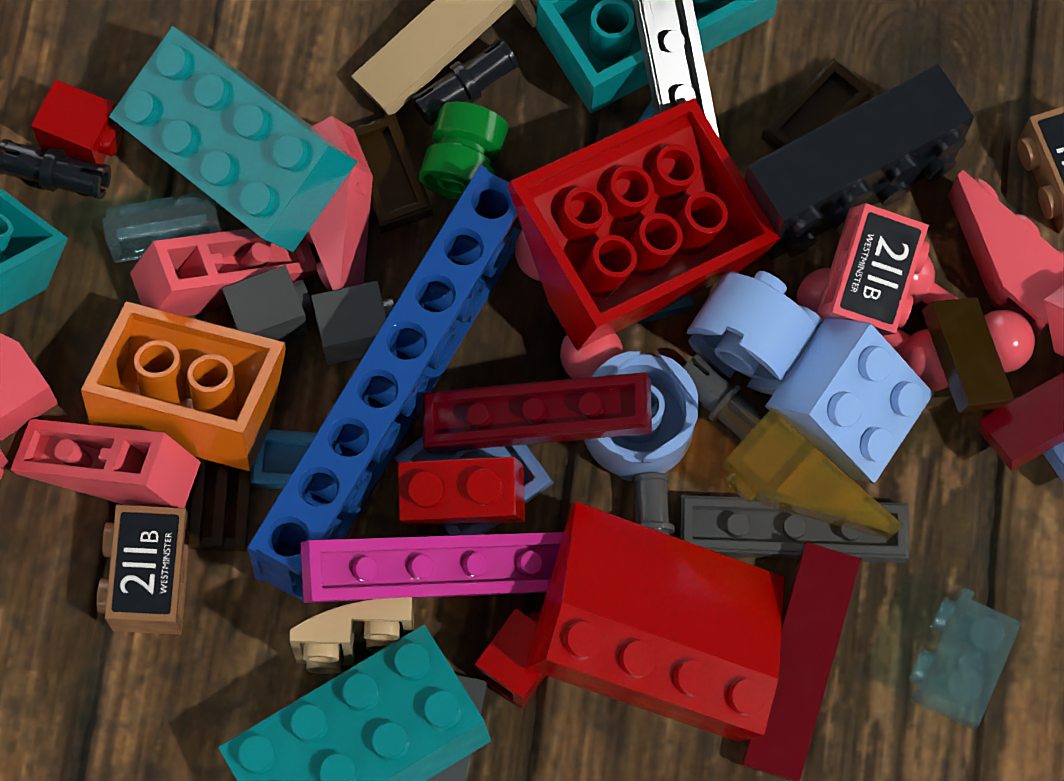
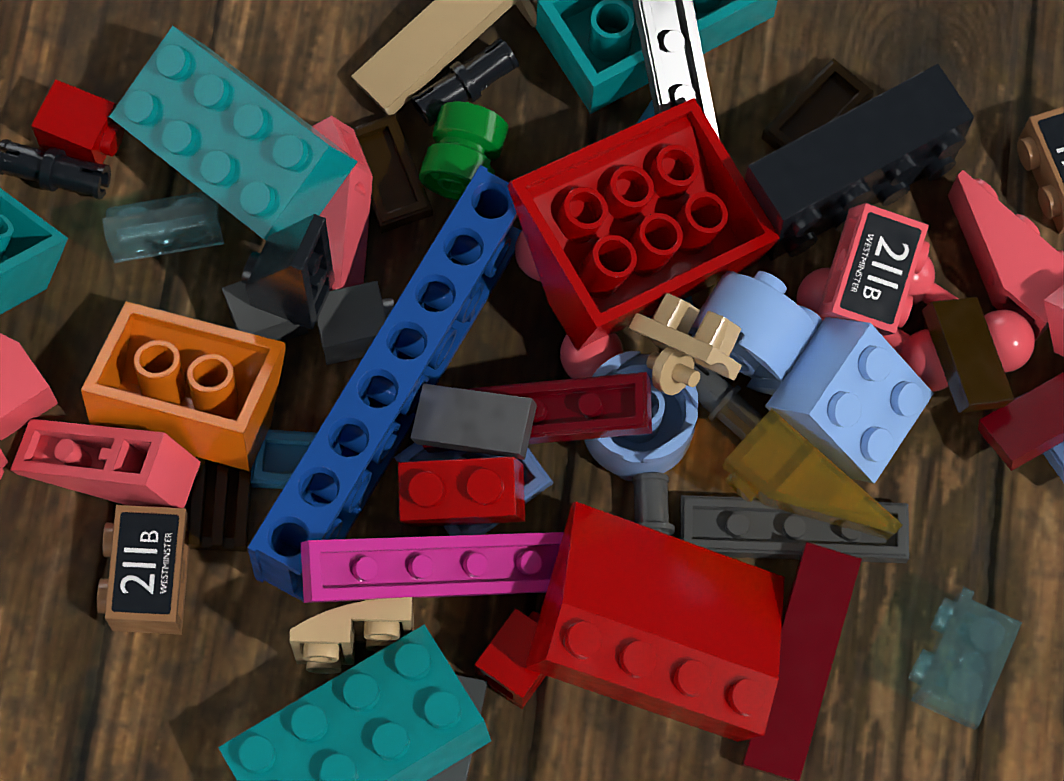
coral slope [130,228,317,316] -> none
none -> black slope [242,214,335,330]
none -> flat silver tile [410,384,537,460]
none -> tan hips [629,293,742,395]

